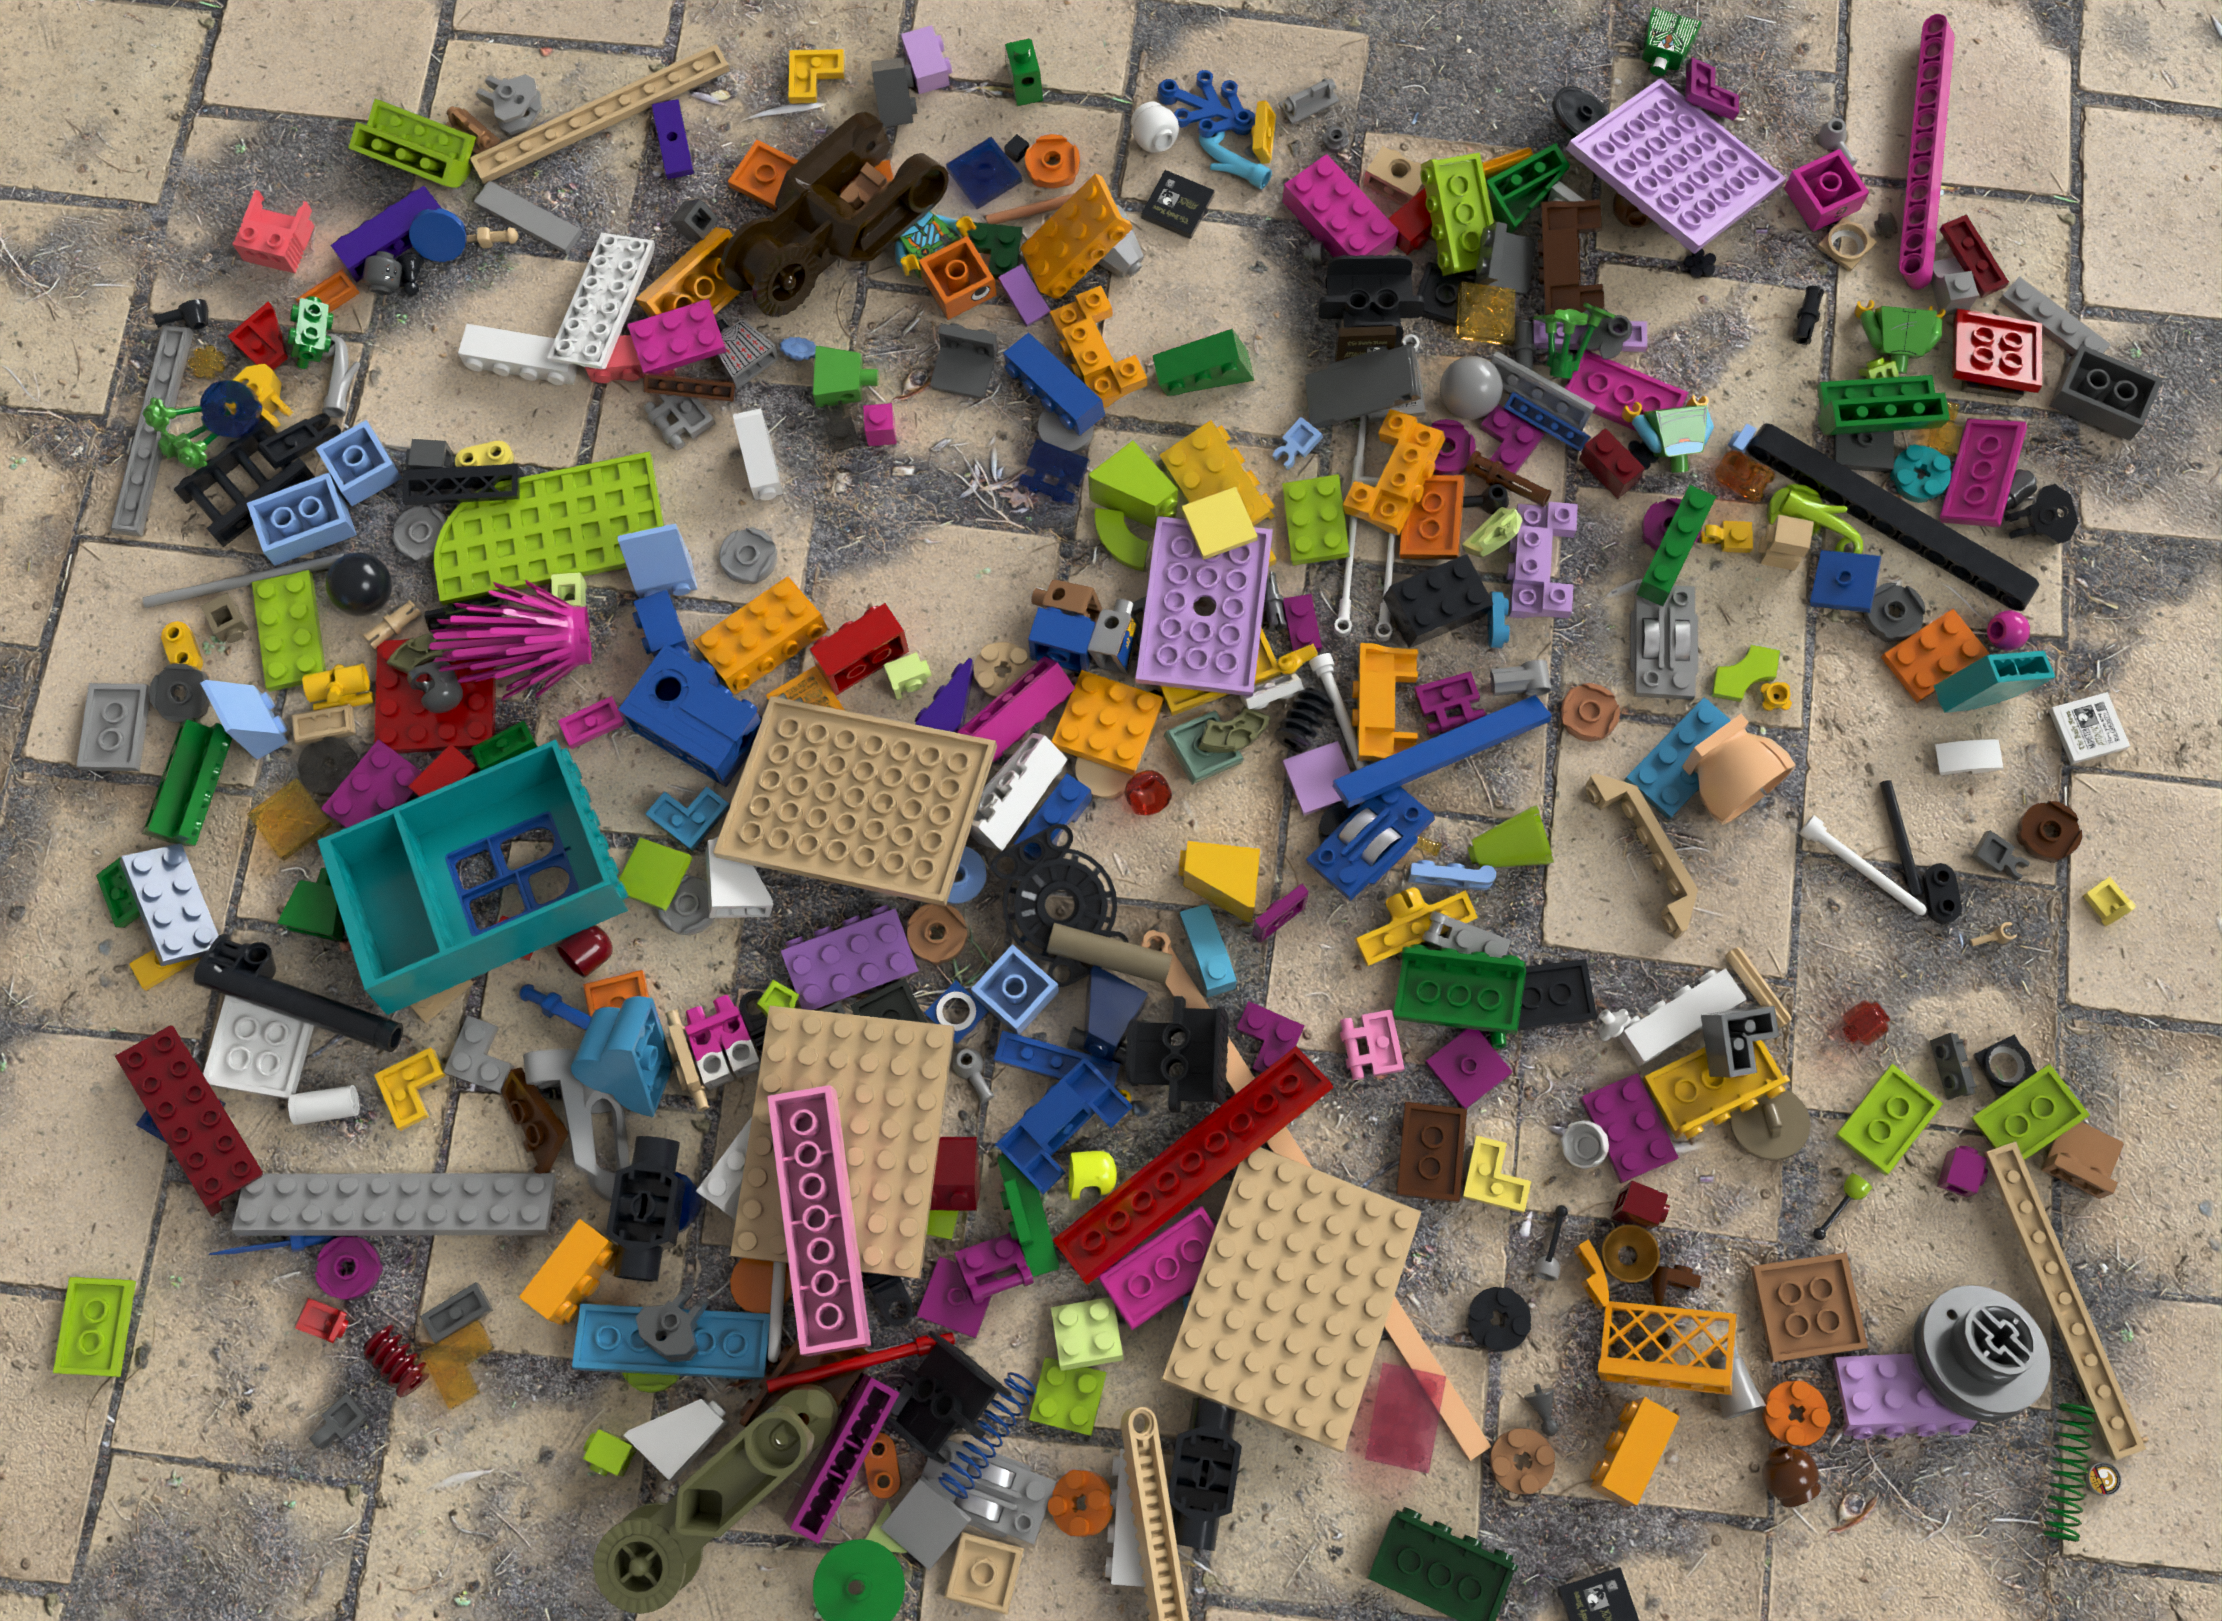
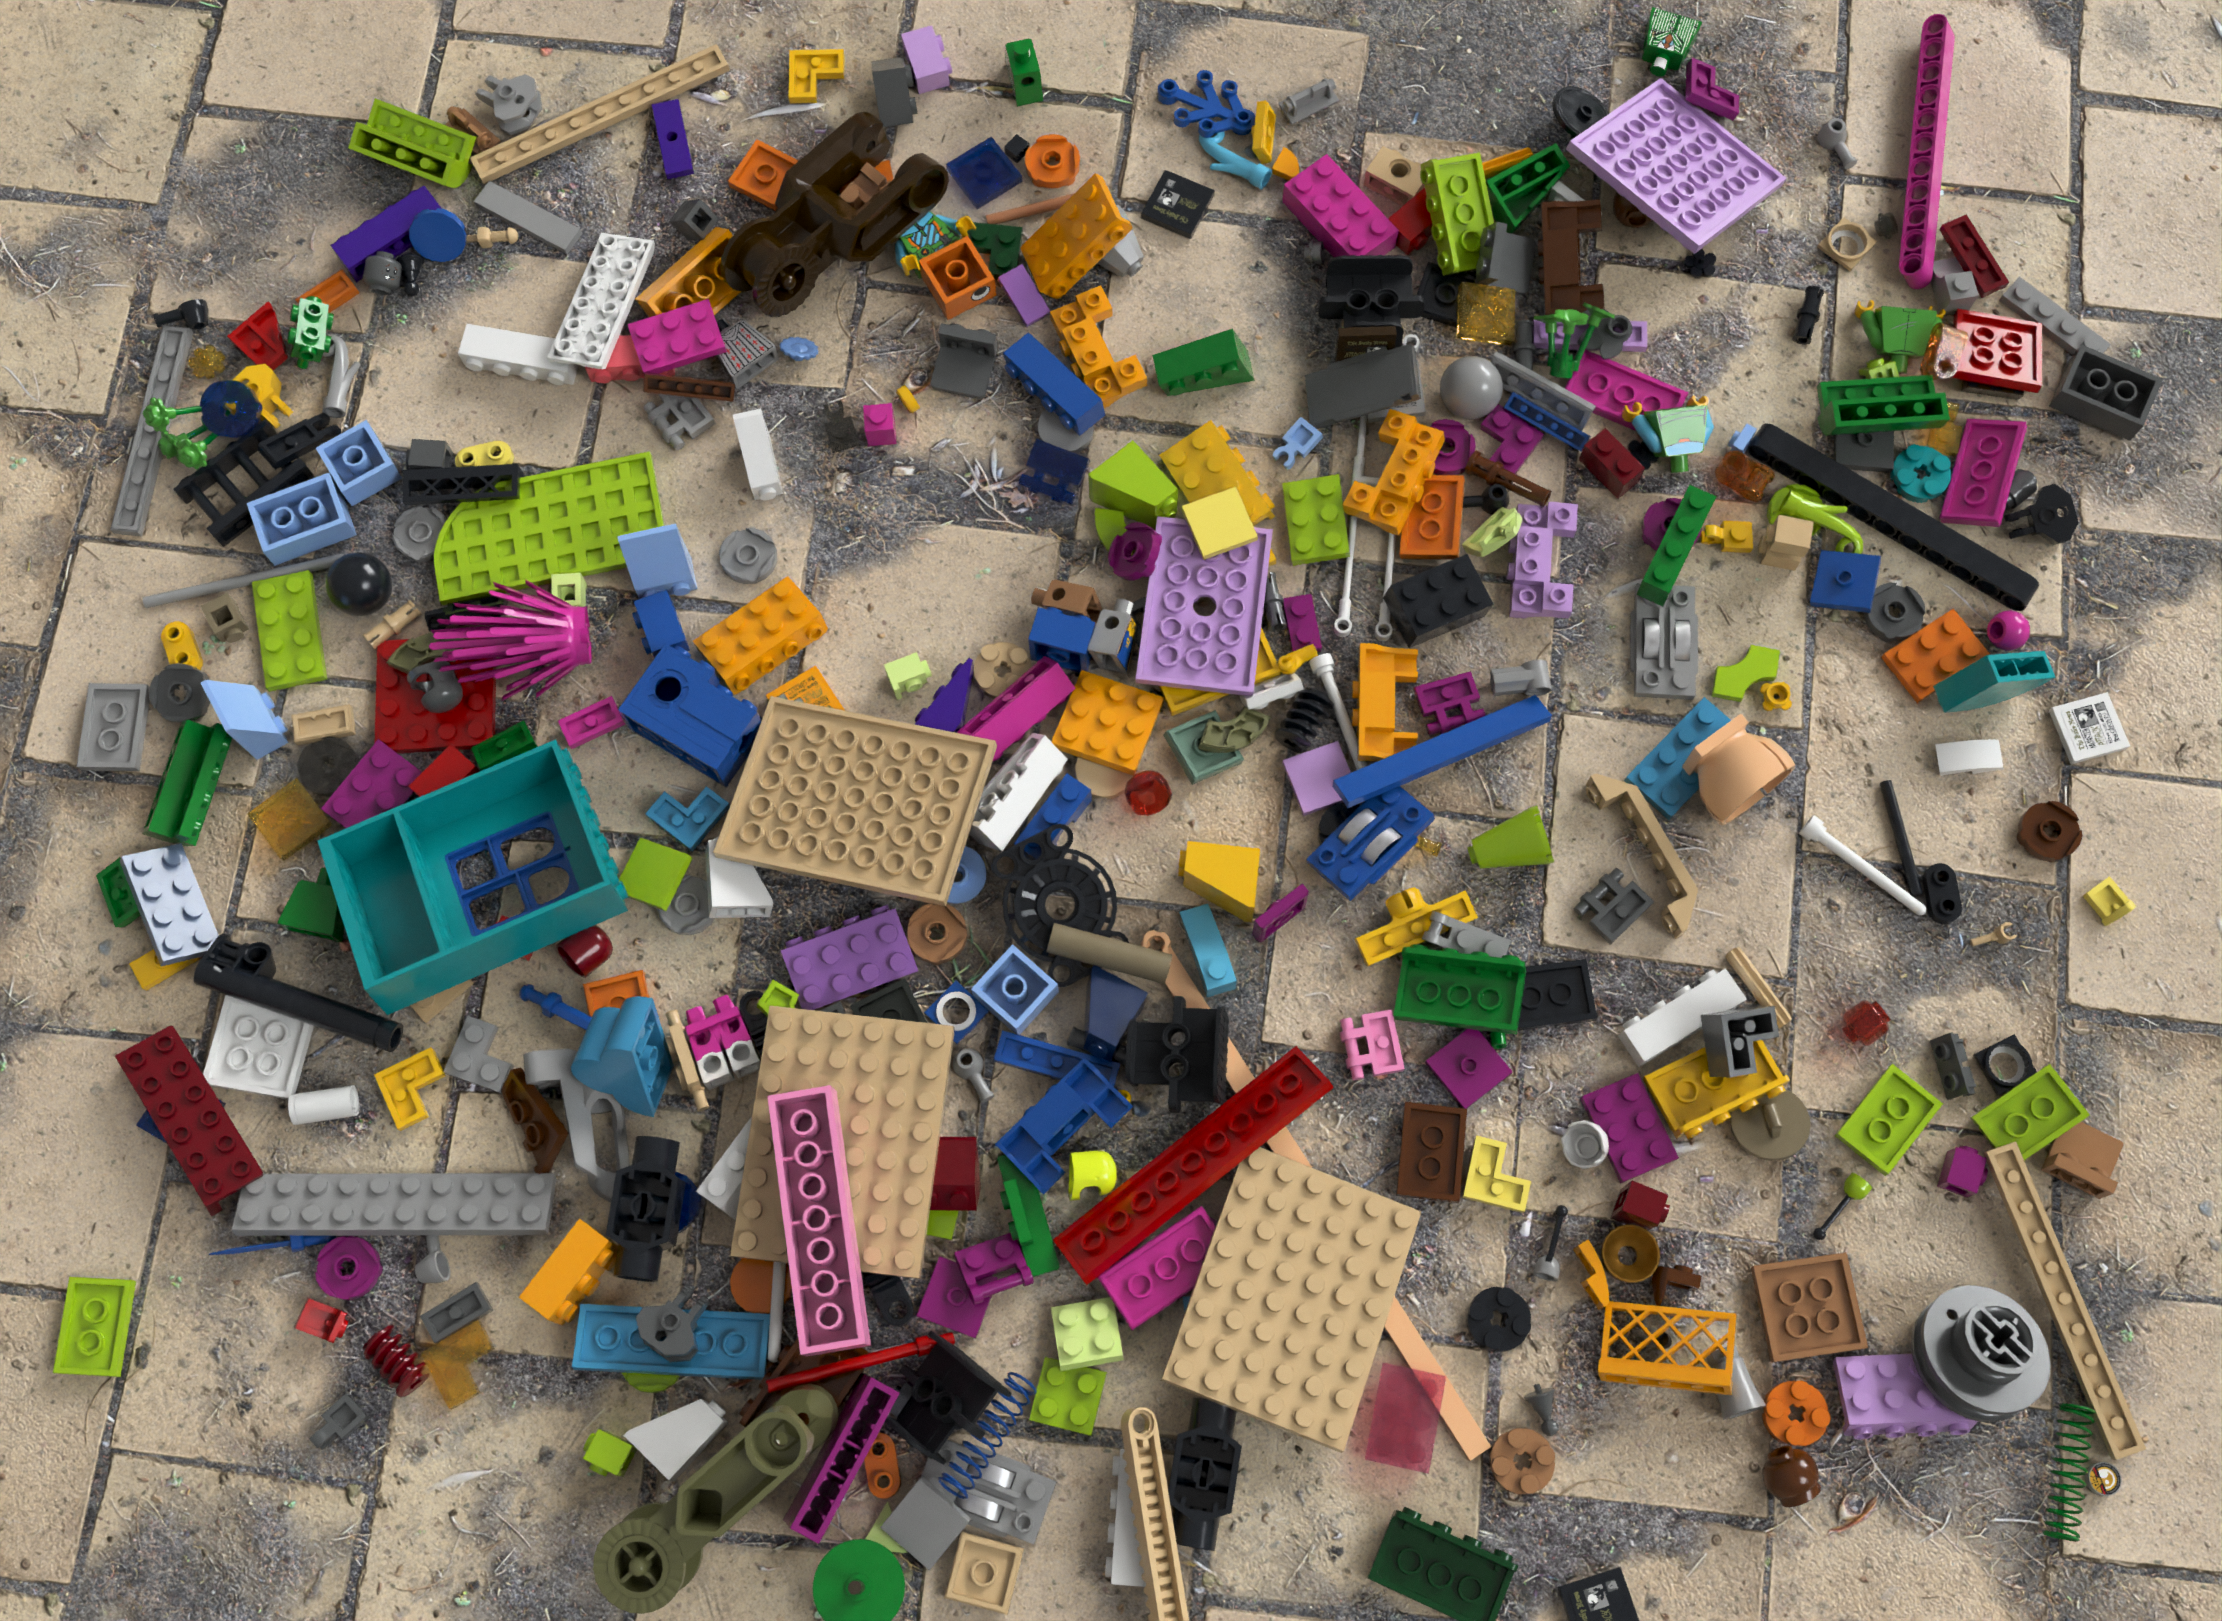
coral piece [232,190,315,274] -> none
yellow pin [302,663,375,711] -> none
red brick [810,603,909,696] -> none
bright green torso [813,346,879,408] -> none
orange plate [1048,1469,1113,1537] -> none
white piece [1131,101,1179,153] -> none
magenta plate [1236,1001,1305,1074] -> none
flat silver plate [1322,126,1349,153] -> none
light blue plate [1408,860,1496,890] -> none
dark azure plate [1487,592,1510,648] -> none
nougat tile [1560,683,1620,742] -> none
light orange brick [1589,1397,1680,1507] -> none
white plant [1598,1009,1631,1041] -> none
dark pink brick [1784,149,1870,232] -> none
dark grey plate [1971,830,2030,880] -> none
none -> light grey bar [415,1235,450,1283]
none -> yellow tile [896,384,920,414]
none -> magenta plate [1108,522,1162,581]
none -> light orange tile [1272,147,1299,181]
none -> dark grey plate [1574,868,1654,945]
none -> clear orange piece [1920,322,1968,381]

